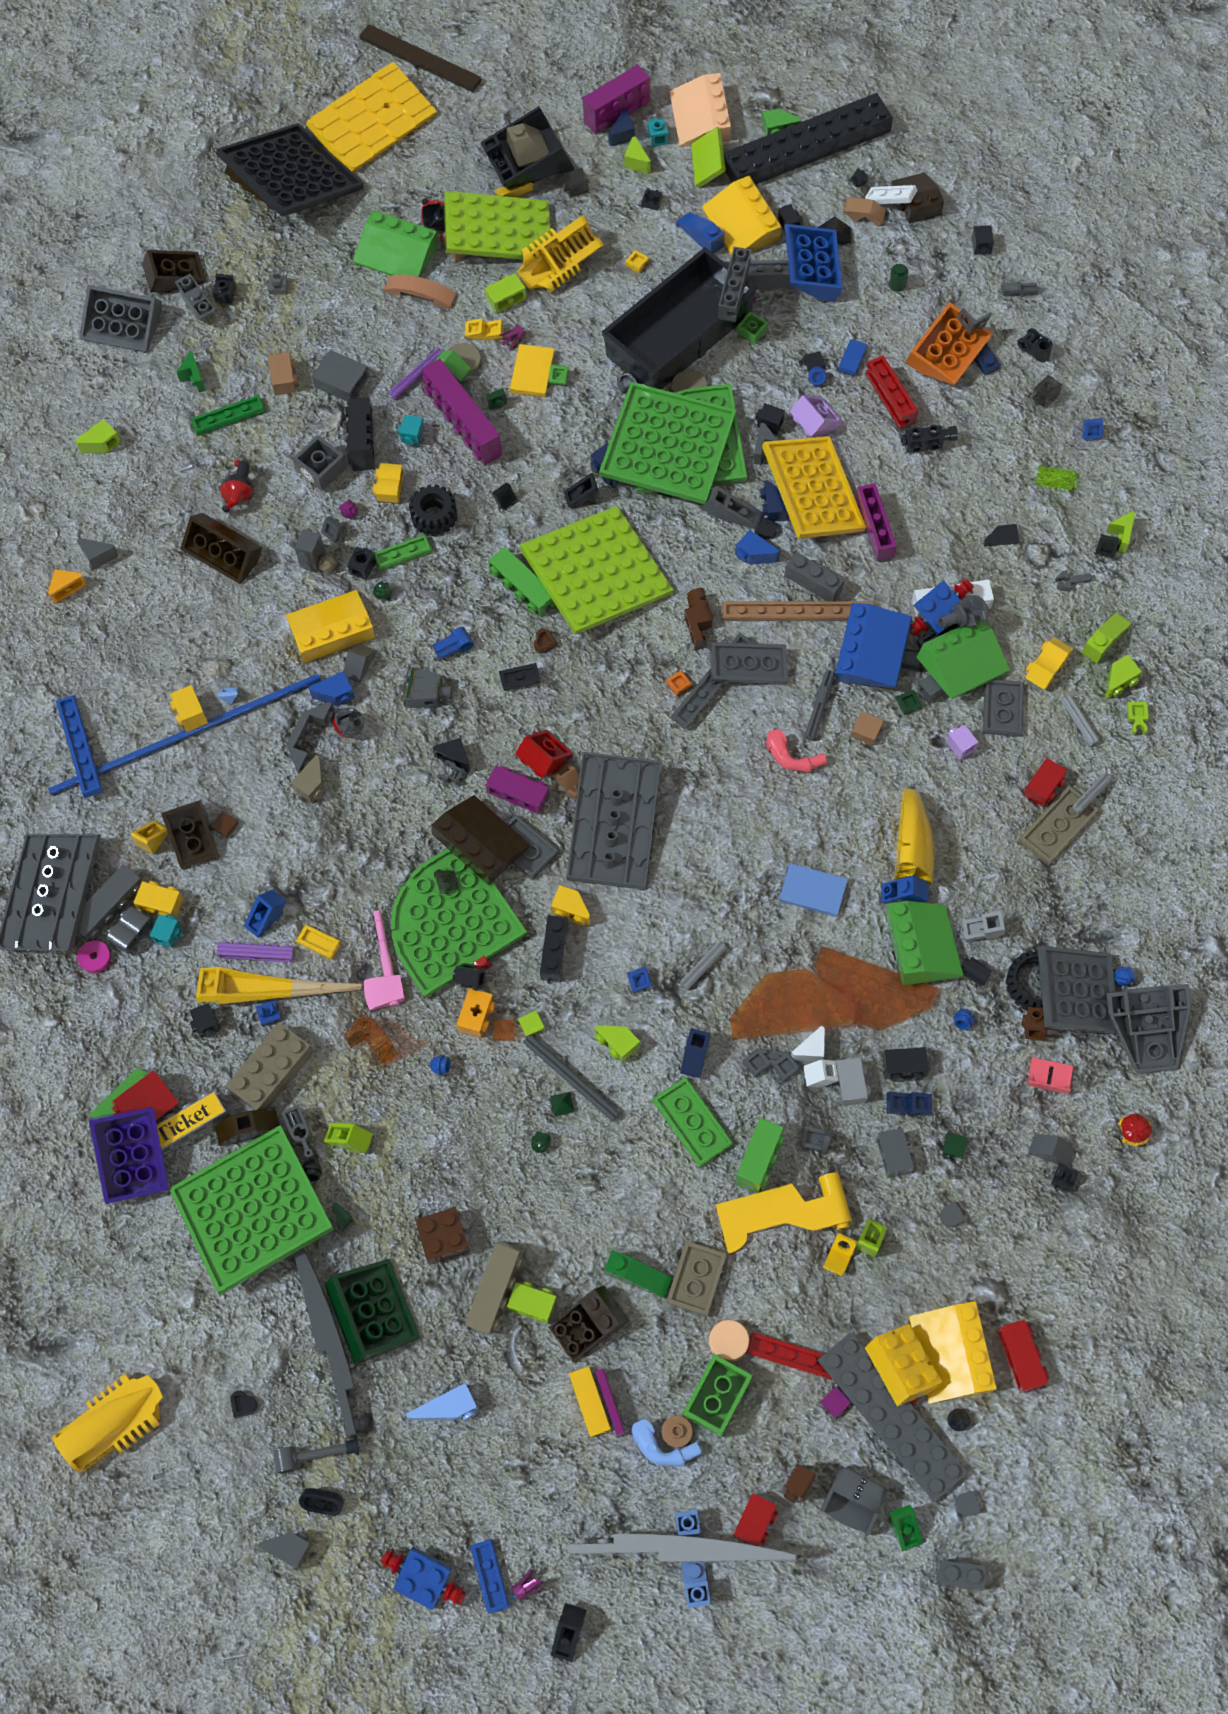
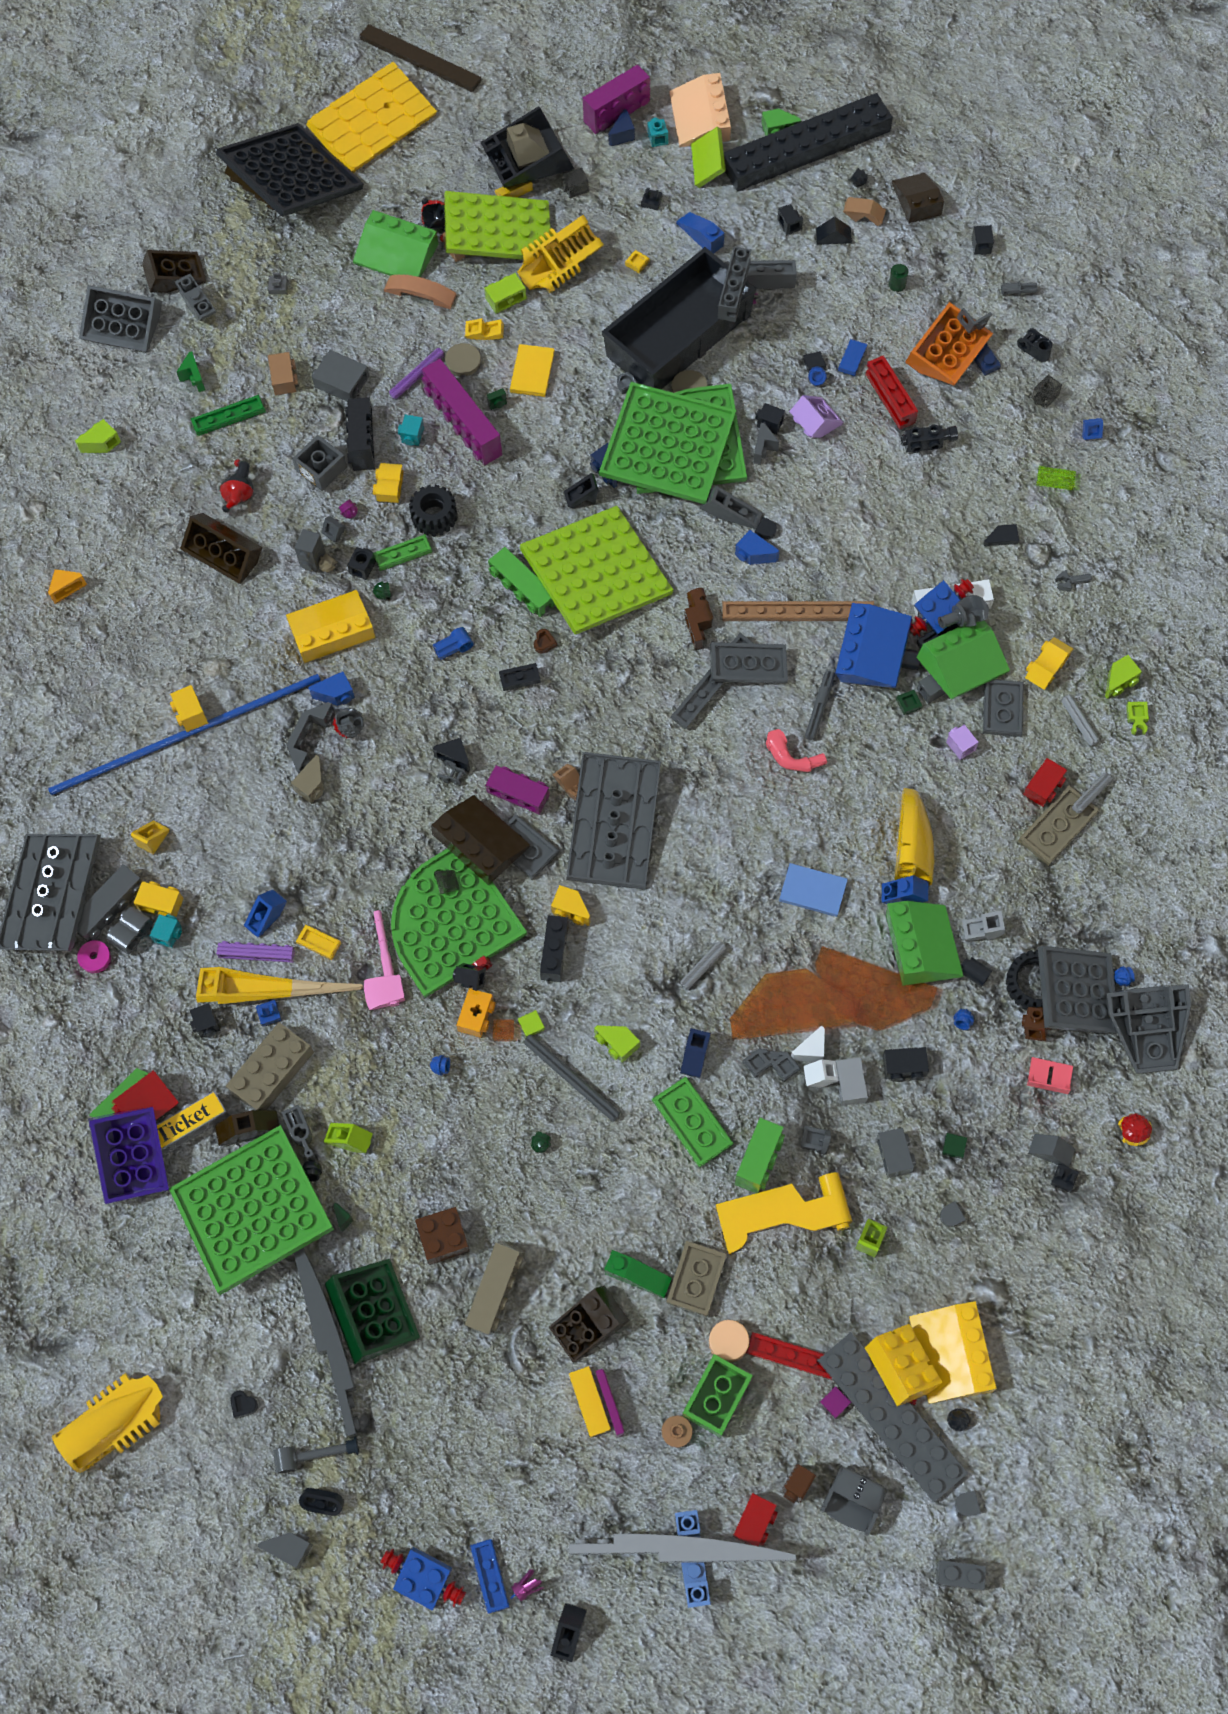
blue tile [56,695,103,799] -> none
dark grey slope [77,538,118,569] -> none
dark brown slope [161,799,219,869] -> none
reddish brown tile [210,811,239,838] -> none
black brick [213,274,237,304] -> none
light blue slope [218,687,239,705] -> none
dark grey slope [343,644,377,683] -> none
clear orange tile [345,1014,398,1067] -> none
dark grey torso [405,667,452,708] -> none
light blue slope [406,1383,478,1421] -> none
bright green slope [435,350,471,383] -> none
black tile [492,482,517,509] -> none
flat silver piece [499,325,525,351] -> none
lime brick [507,1281,557,1324] -> none
red slope [515,730,574,778] -> none
bright green tile [548,364,569,386] -> none
dark green slope [550,1092,575,1116] -> none
lime slope [624,136,651,174] -> none
blue tile [626,966,652,992] -> none
light blue piece [632,1419,702,1467] -> none
orange tile [666,670,692,697] -> none
yellow slope [702,176,781,255] -> none
bright green piece [737,312,768,344] -> none
dark blue slope [760,480,789,522] -> none
yellow plate [762,436,867,539] -> none
blue slope [785,224,842,301] -> none
dark grey brick [785,552,844,601] -> none
yellow bracket [823,1233,857,1276] -> none
medium nougat piece [851,711,884,745] -> none
magenta brick [856,483,897,562] -> none
white tile [865,185,918,204] -> none
dark blue slope [886,1091,932,1116] -> none
green slope [889,1504,923,1552] -> none
red brick [997,1319,1049,1394] -> none
lime slope [1082,613,1131,664] -> none
black tile [1095,534,1119,558] -> none
lime slope [1106,511,1135,553] -> none

